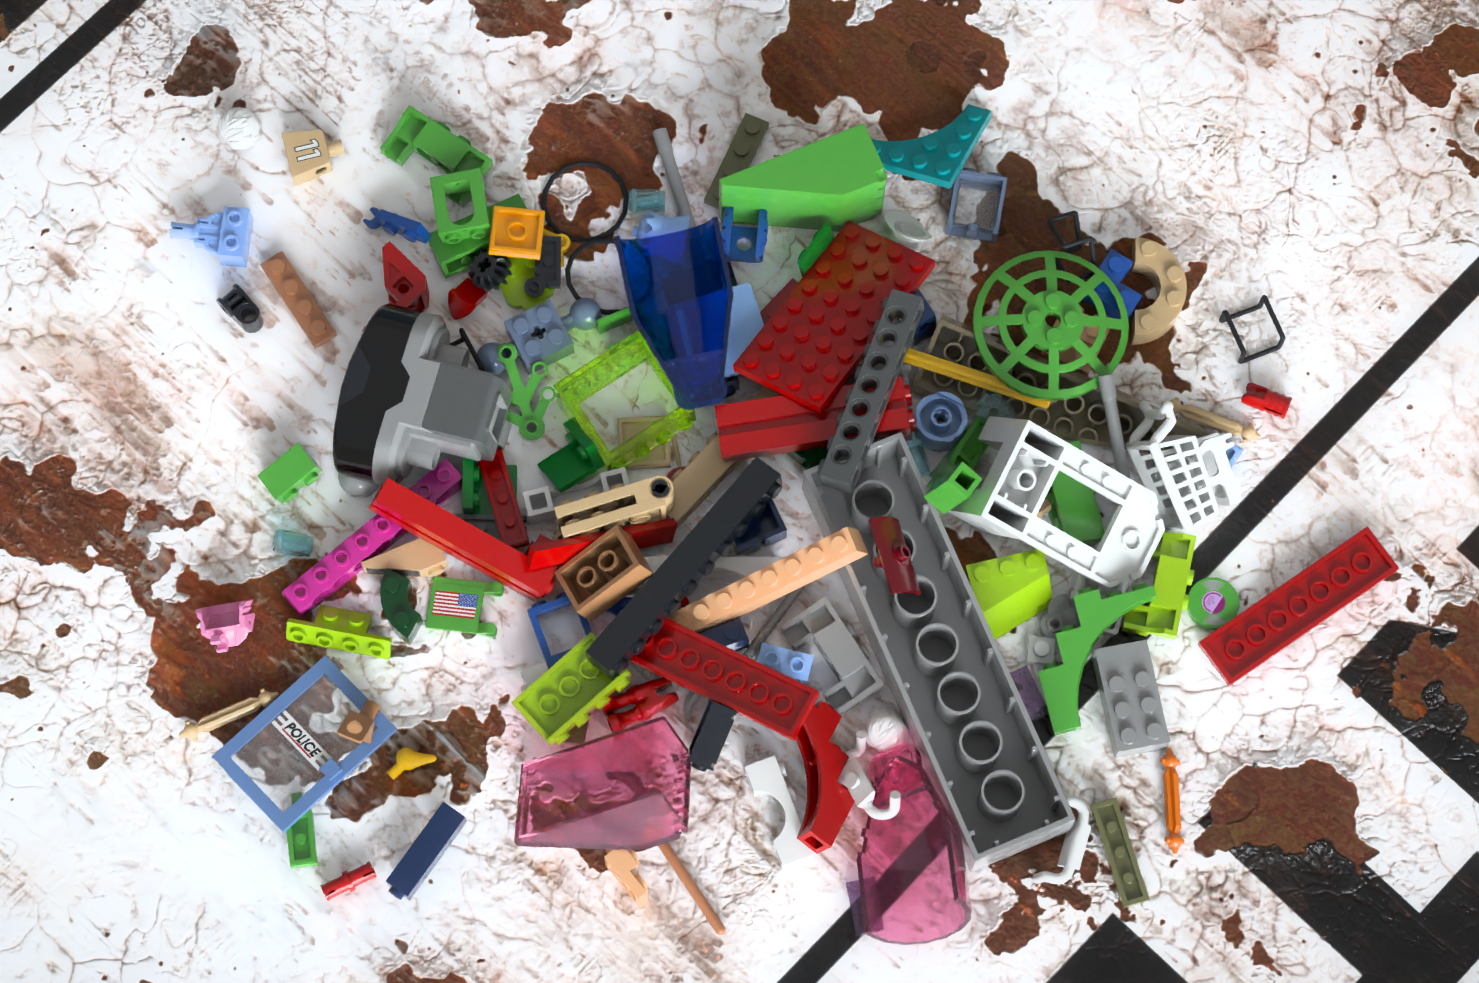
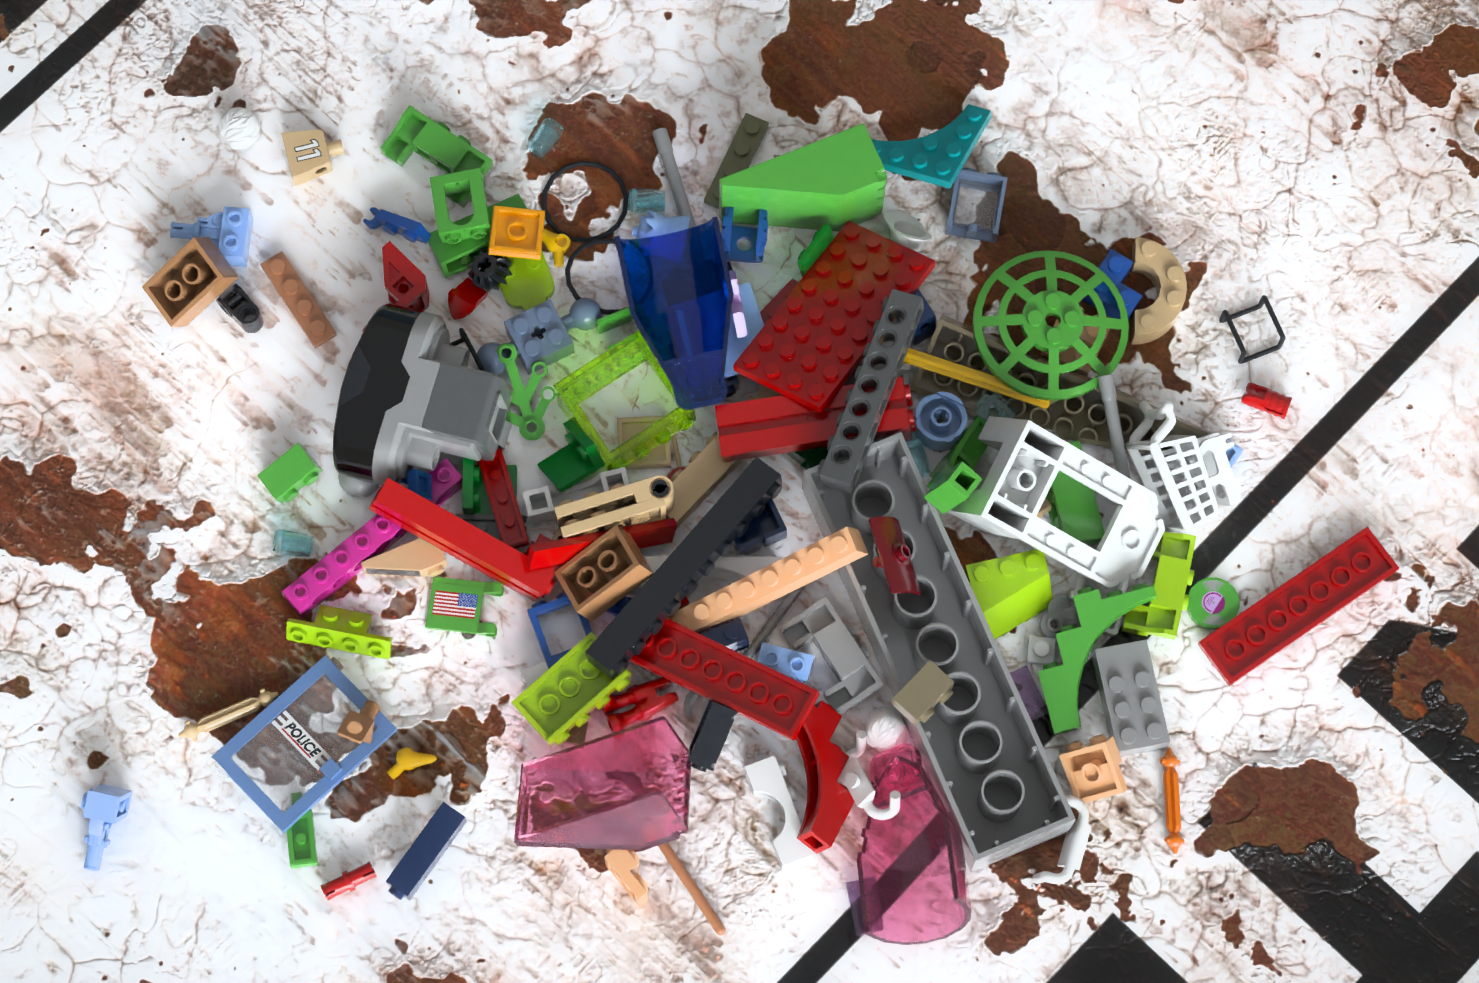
bright pink helmet [195,599,255,653] -> none
dark green brick [380,568,423,645] -> none
black hinge [524,236,561,298] -> none
black piece [1047,210,1097,283] -> none
olive plate [1090,797,1150,909] -> none
tan wheel [1161,397,1261,443] -> none
none -> light blue brick [81,784,132,871]
none -> medium nougat brick [142,237,239,327]
none -> blue tile [401,469,432,501]
none -> clear light blue piece [526,118,563,158]
none -> tile [725,270,747,338]
none -> dark tan brick [892,660,954,726]
none -> light nougat plate [1059,734,1128,803]

